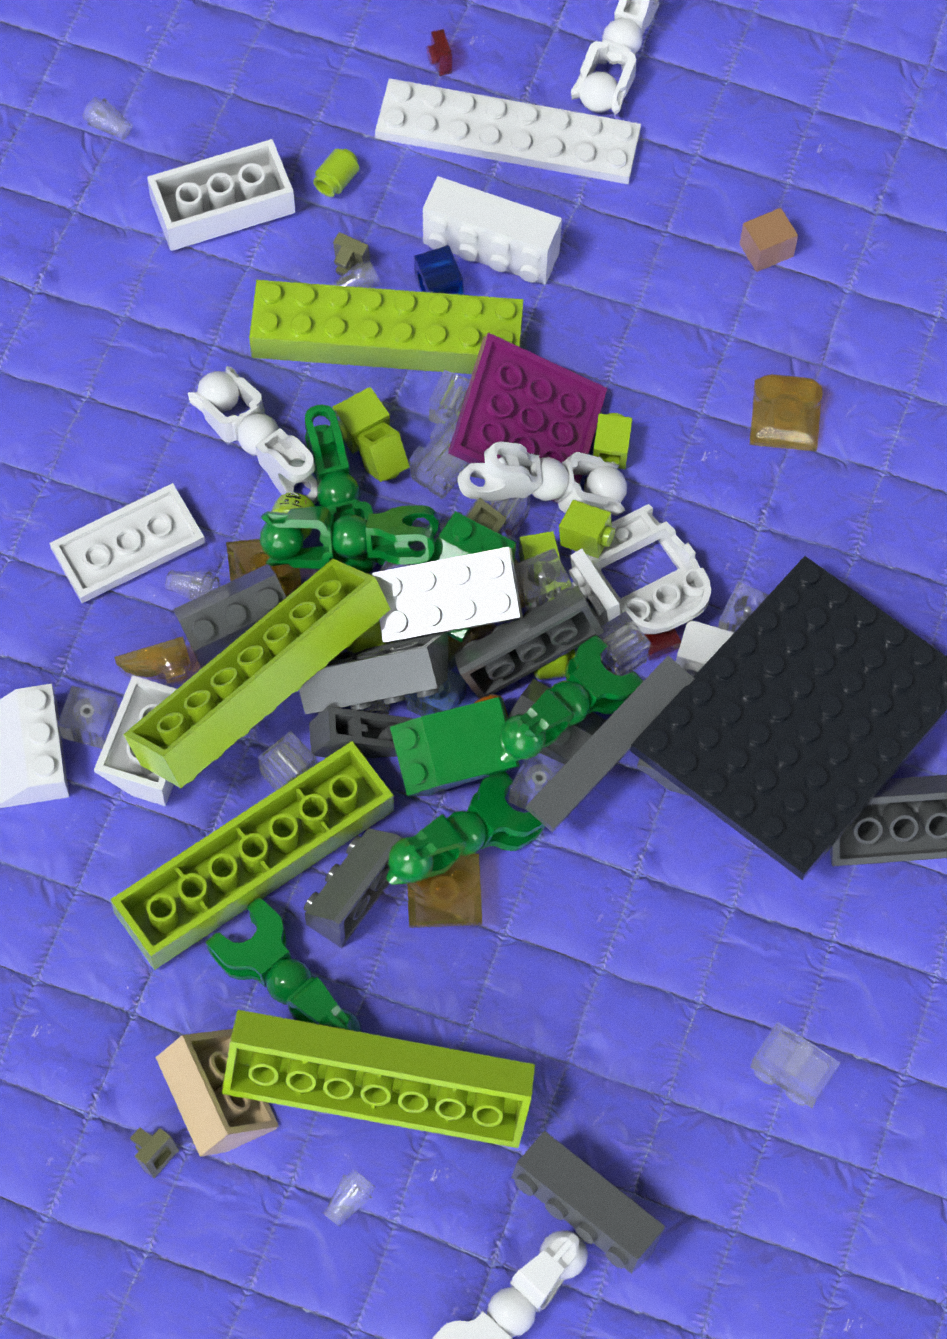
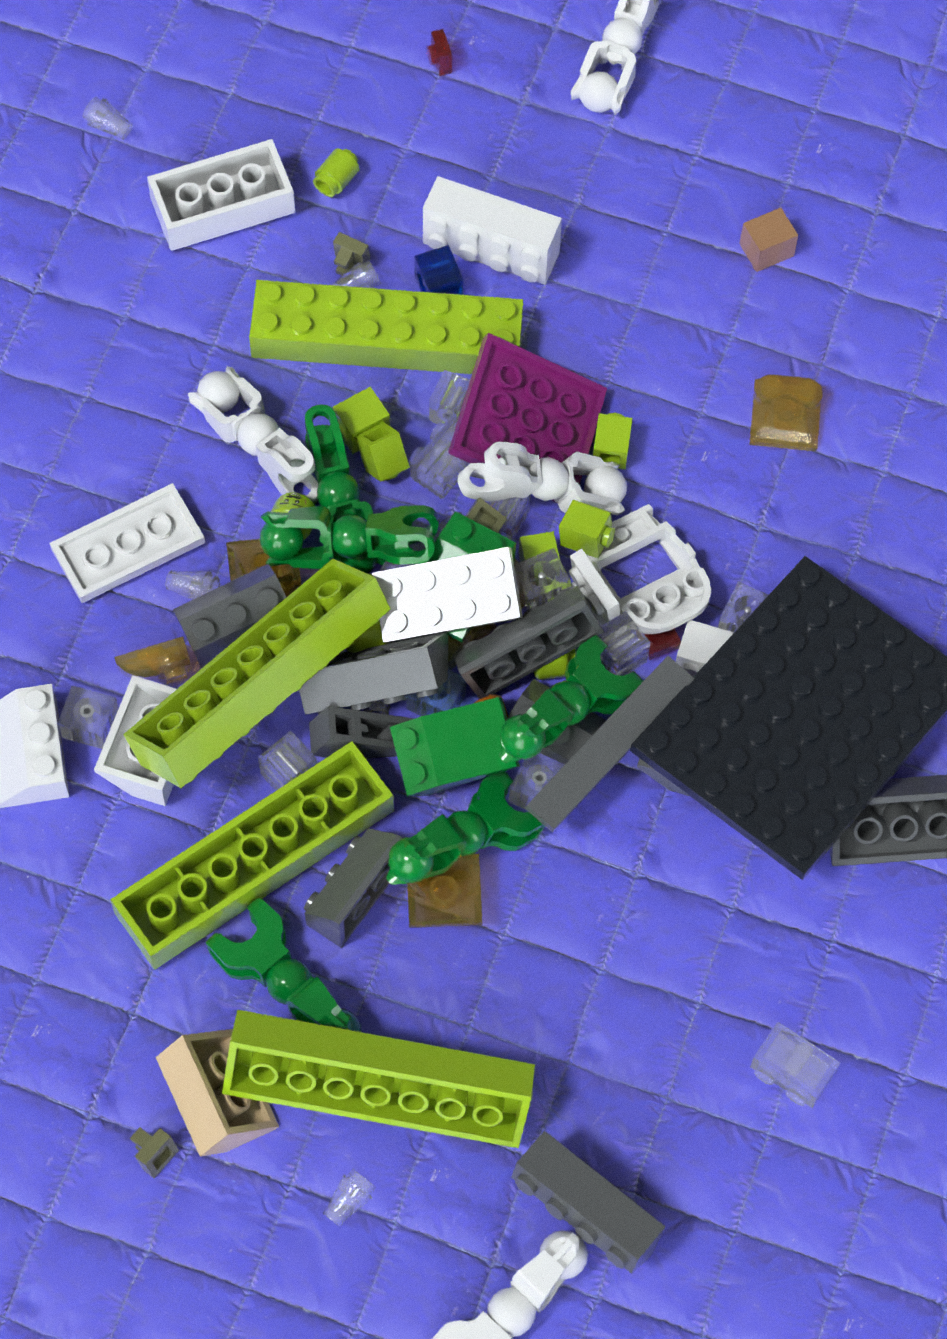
white plate [375,78,641,184] -> none

